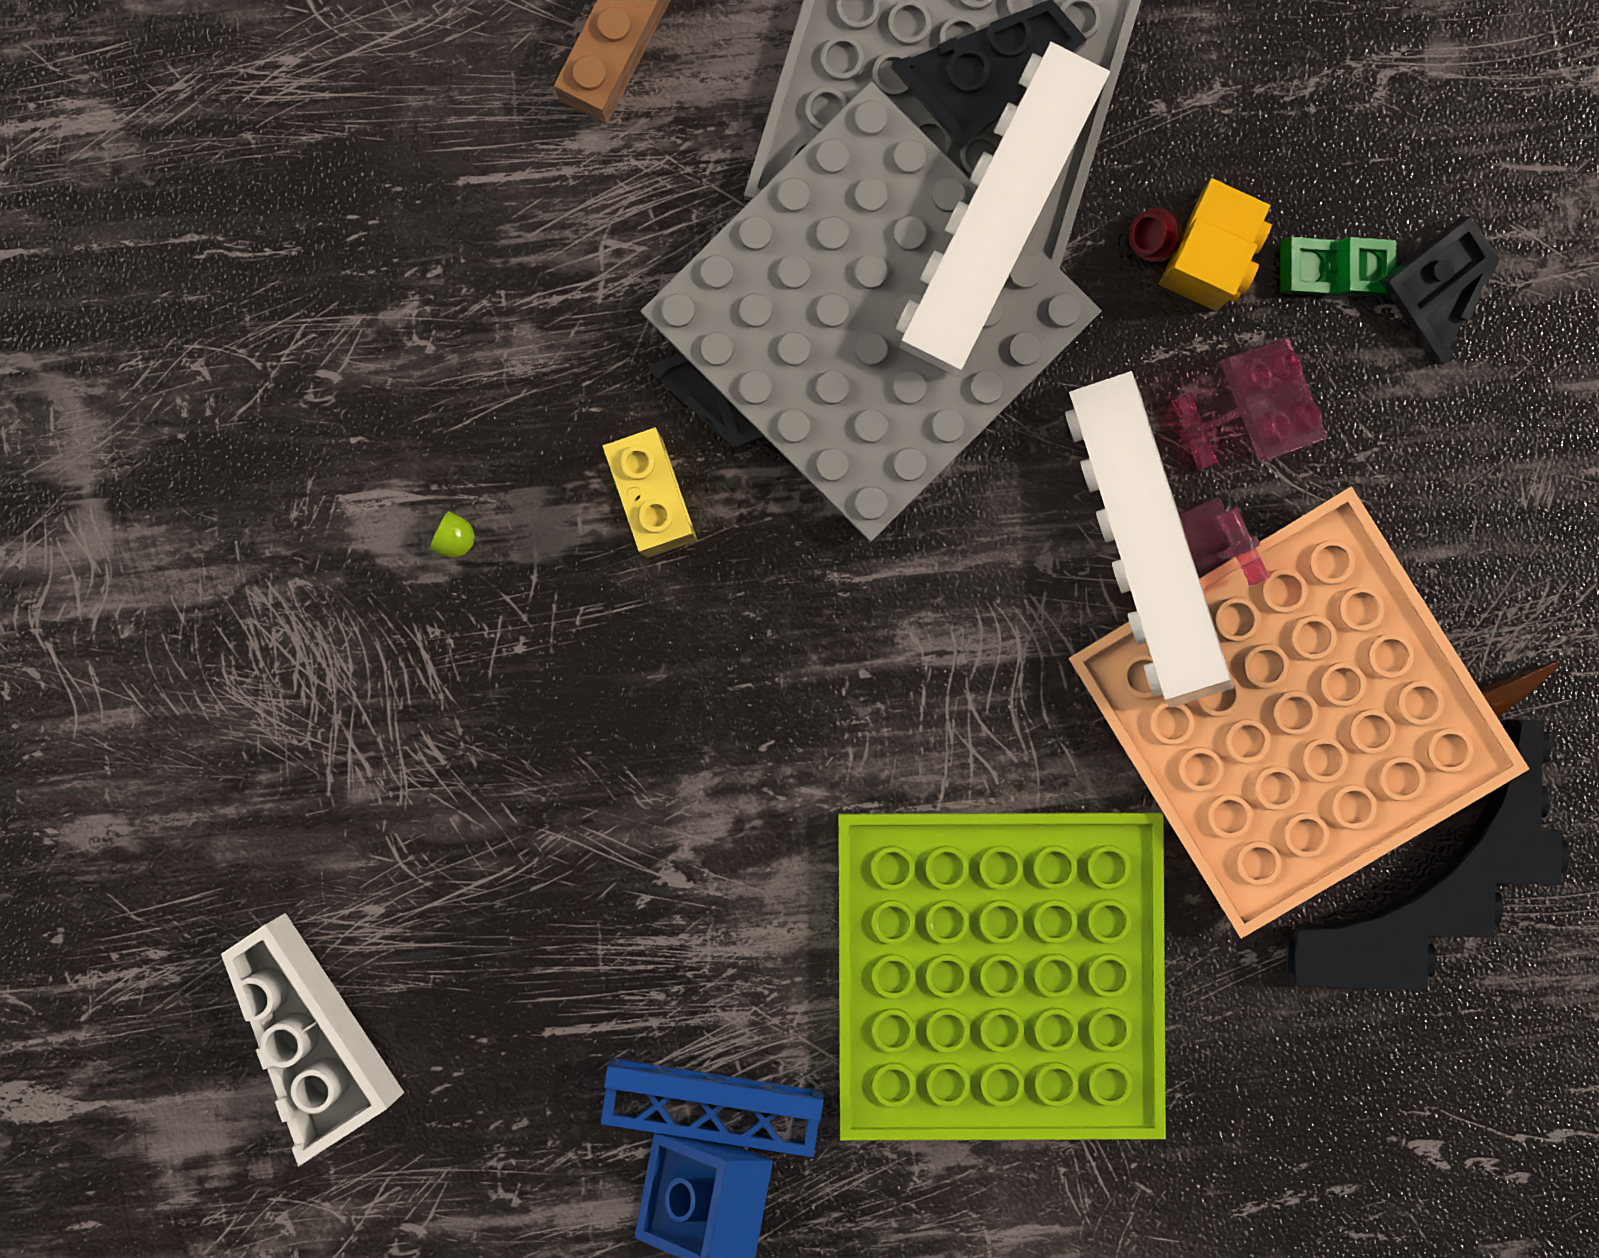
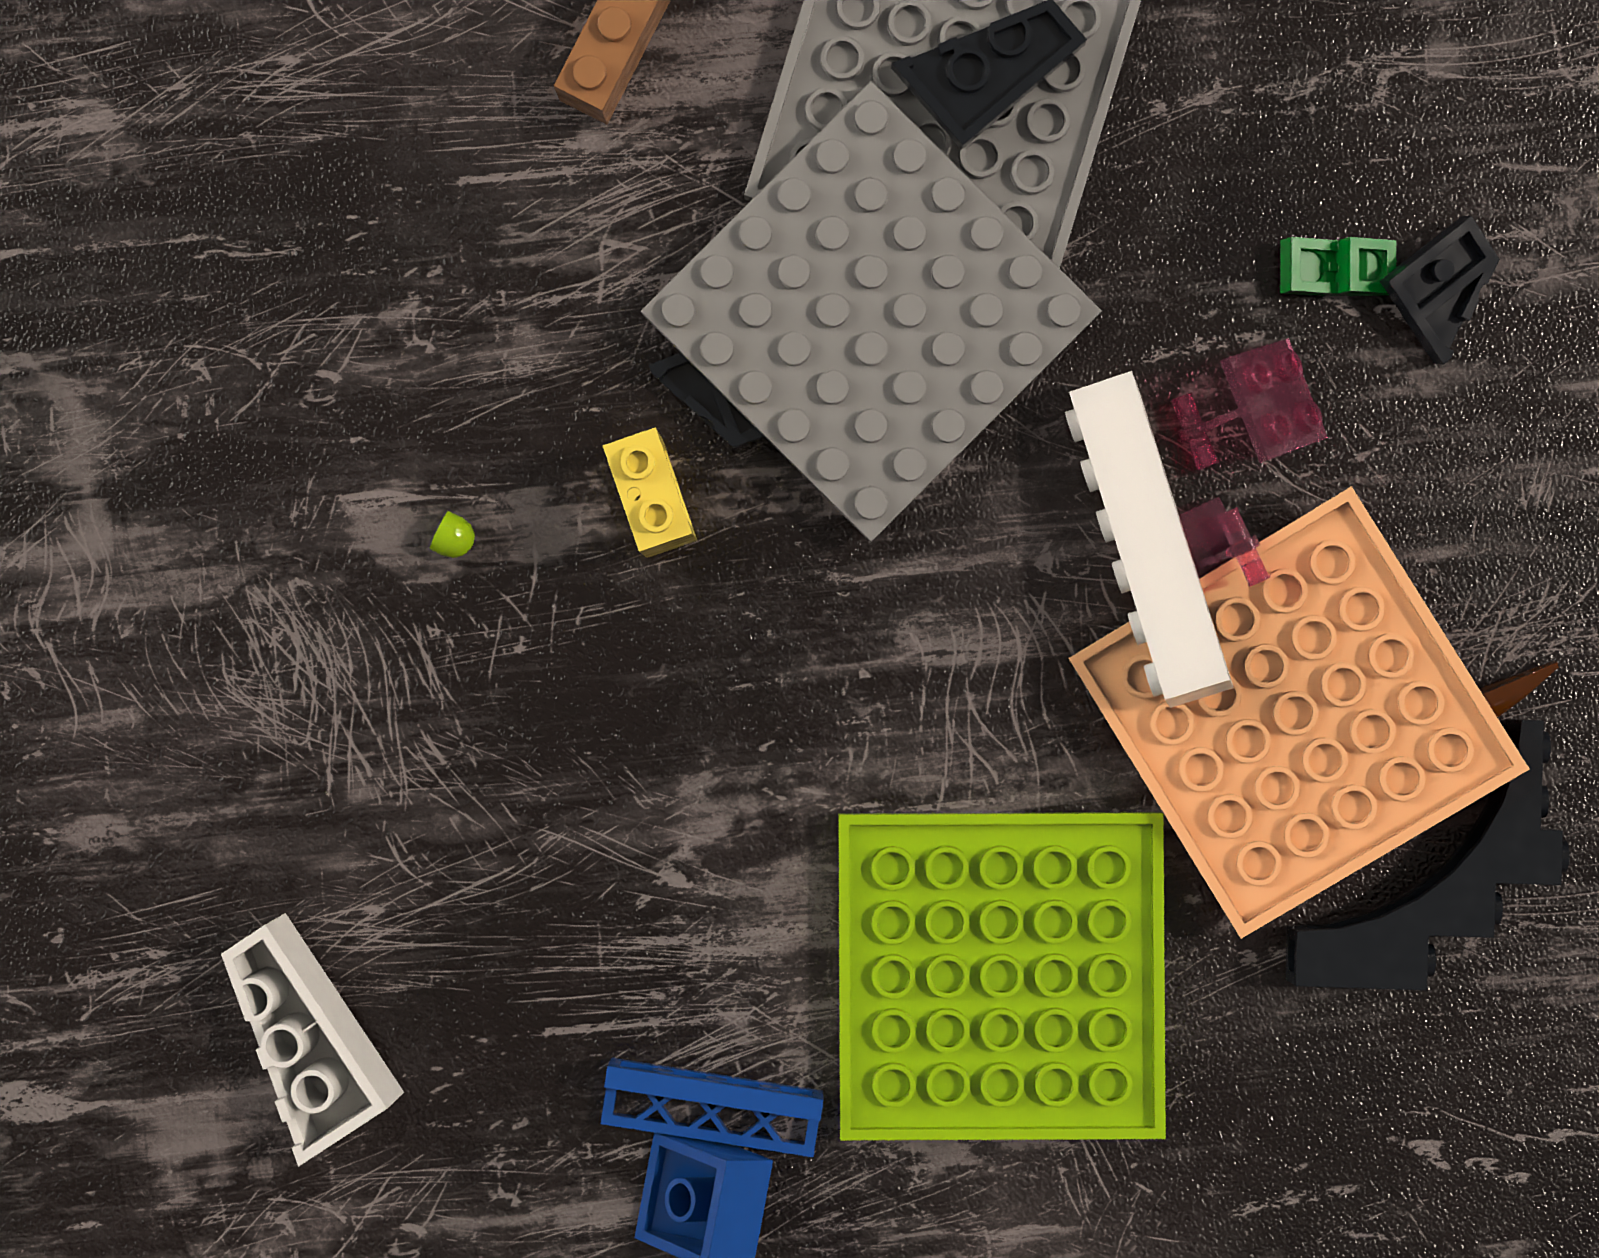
white brick [895,42,1111,377] -> none
dark red plate [1129,208,1182,263] -> none
yellow brick [1159,178,1272,312] -> none

